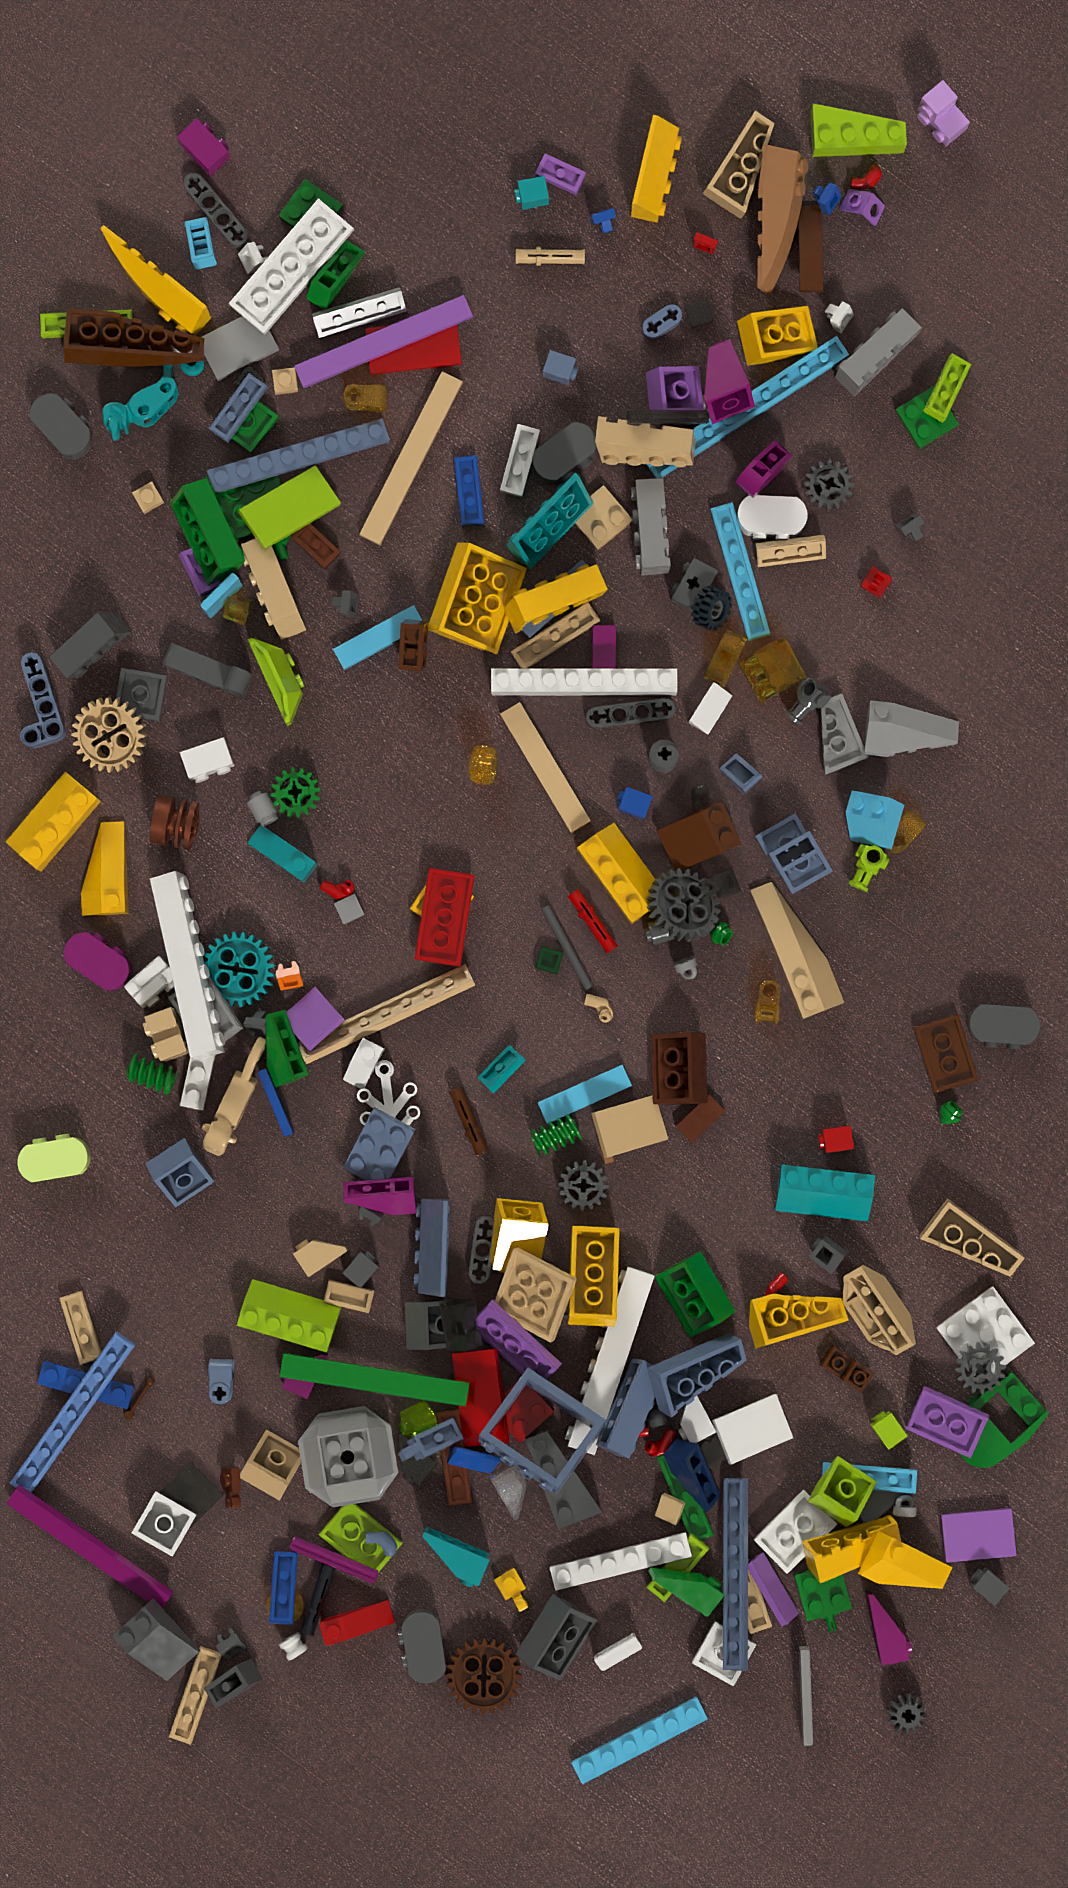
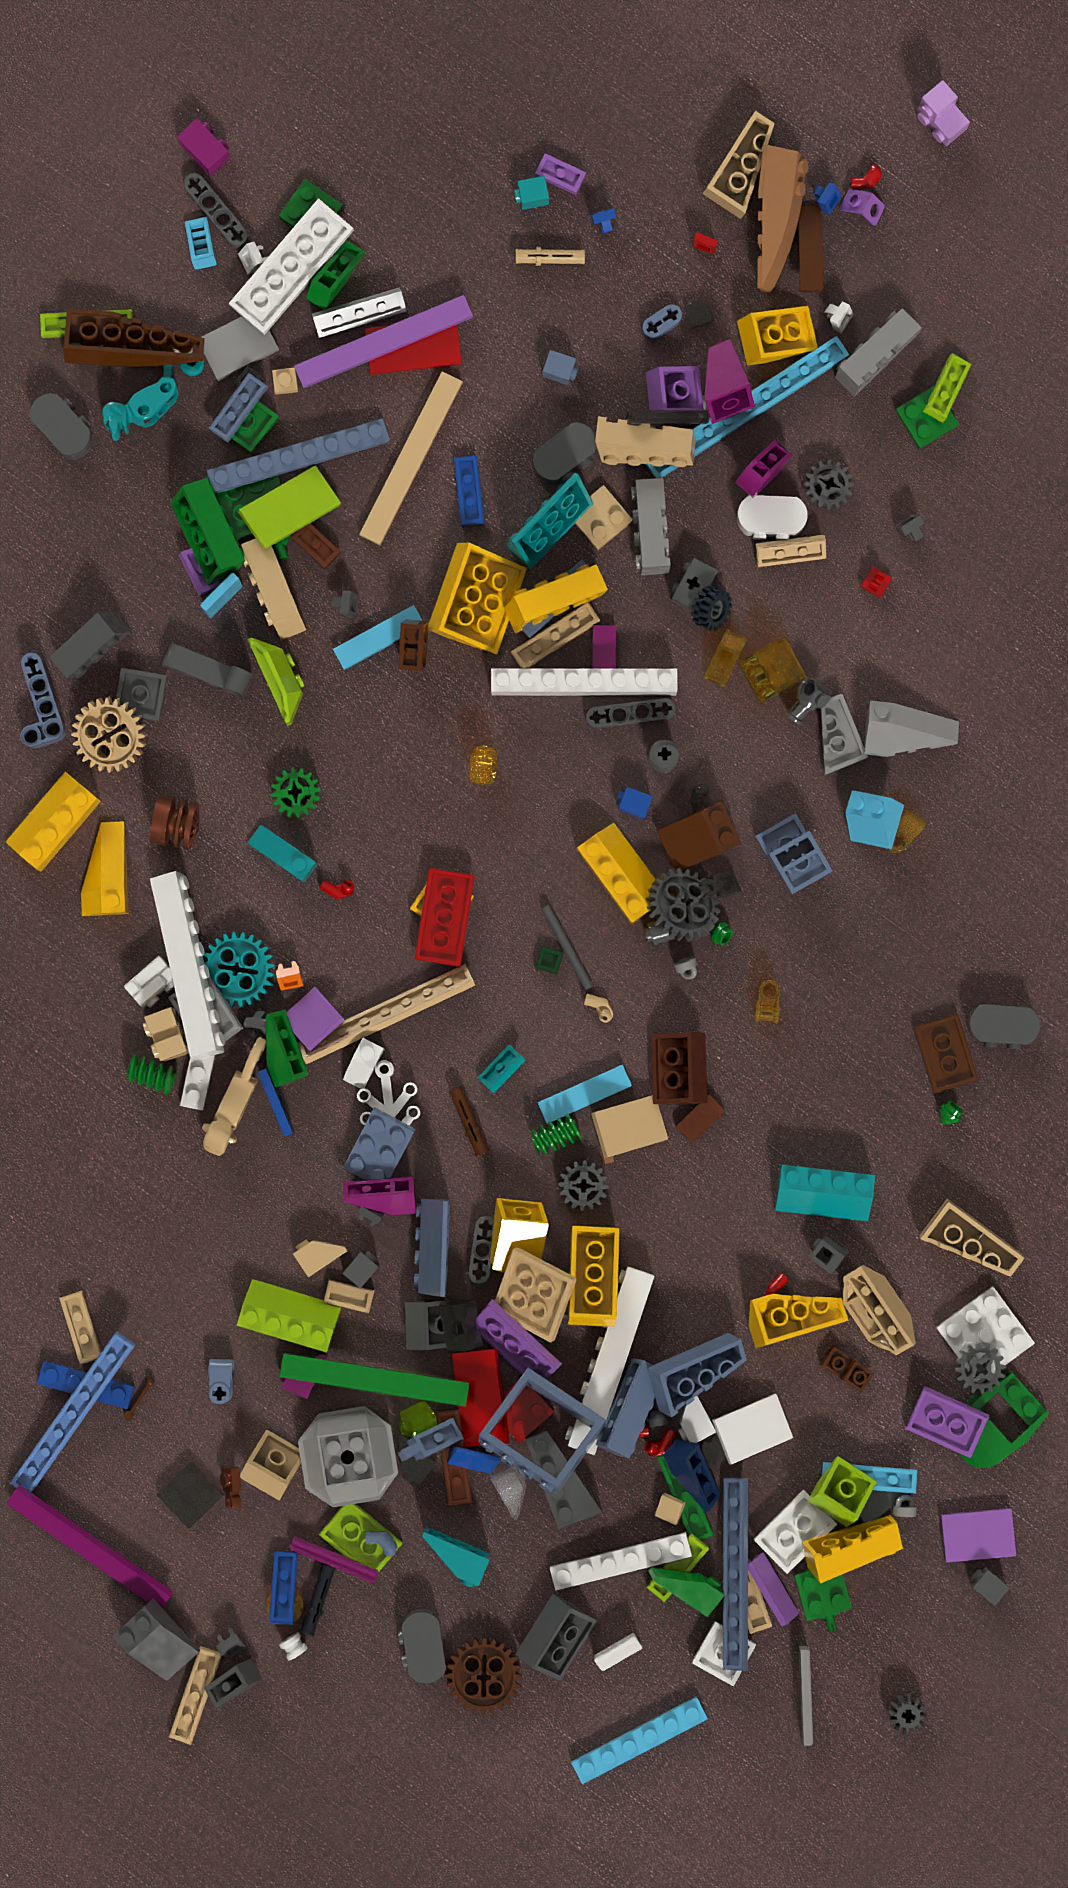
yellowish green brick [18,1134,91,1182] -> none
magenta brick [64,932,132,991] -> none
yellow wedge [101,225,211,336] -> none
tan plate [132,481,164,514] -> none
white slope [132,1491,197,1557] -> none
sand blue slope [146,1138,214,1207] -> none
white brick [180,737,235,783] -> none
clear yellow tile [223,594,250,625] -> none
light grey brick [247,791,278,827] -> none
red slope [319,1599,395,1646] -> none
light grey tile [334,894,365,925] -> none
clear yellow piece [343,384,388,412] -> none
yellow plate [494,1567,528,1612] -> none
white plate [500,424,540,498] -> none
tan tile [500,702,591,833] -> none
red pin [567,889,618,954] -> none
yellow slope [631,115,682,223] -> none
green slope [655,1251,736,1337] -> none
white slope [689,682,732,735] -> none
medium azure tile [710,502,770,641] -> none
sand blue slope [719,753,762,795] -> none
tan wedge [750,882,844,1020] -> none
lime wedge [810,104,907,157] -> none
red brick [818,1126,854,1153] -> none
lime connector [848,844,890,892] -> none
yellow wedge [858,1531,953,1589] -> none
magenta slope [866,1591,913,1666] -> none
lime brick [870,1411,907,1450] -> none

